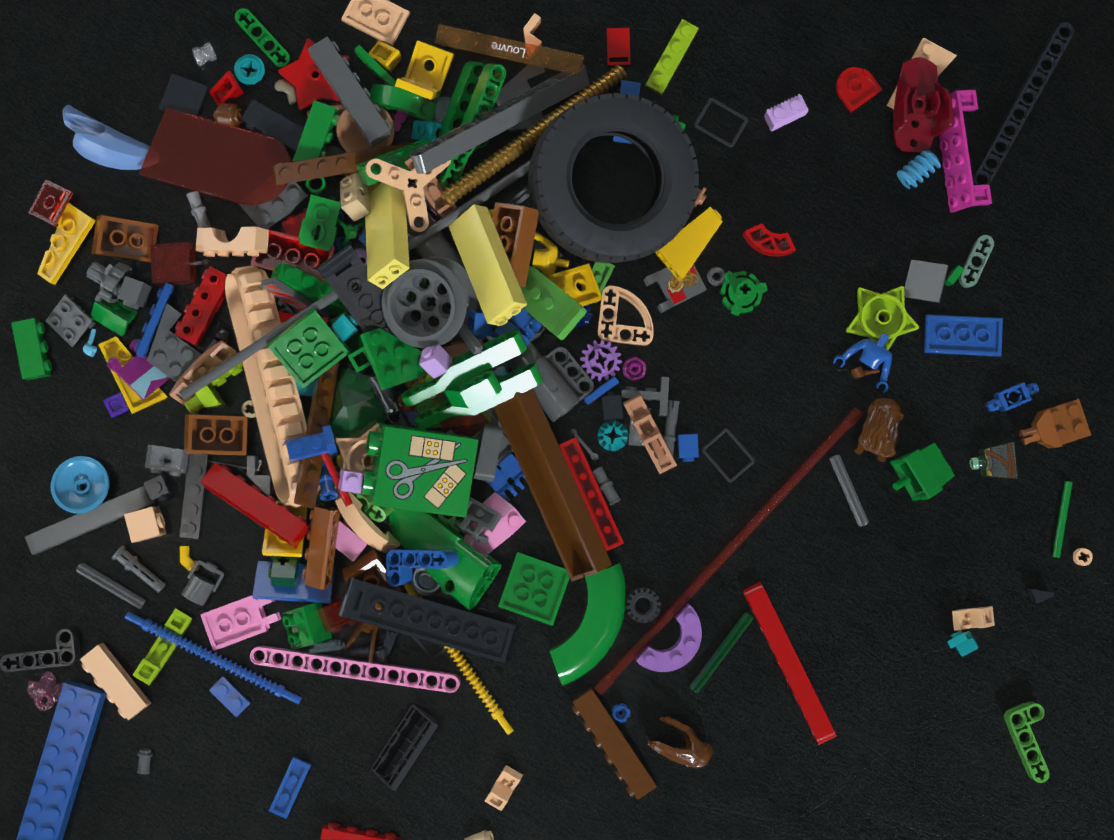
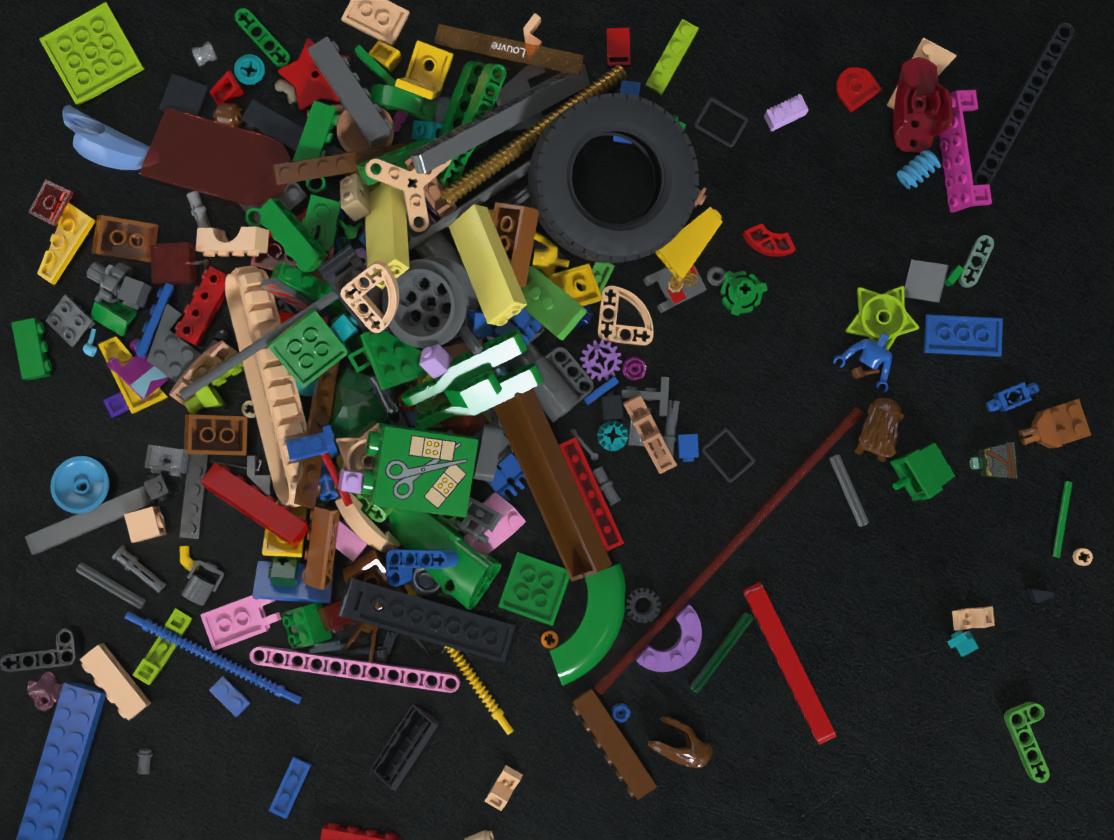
none -> lime plate [40,2,144,106]
none -> green hinge [246,198,329,272]
none -> light nougat beam [341,261,399,333]
none -> orange bush [541,630,558,648]

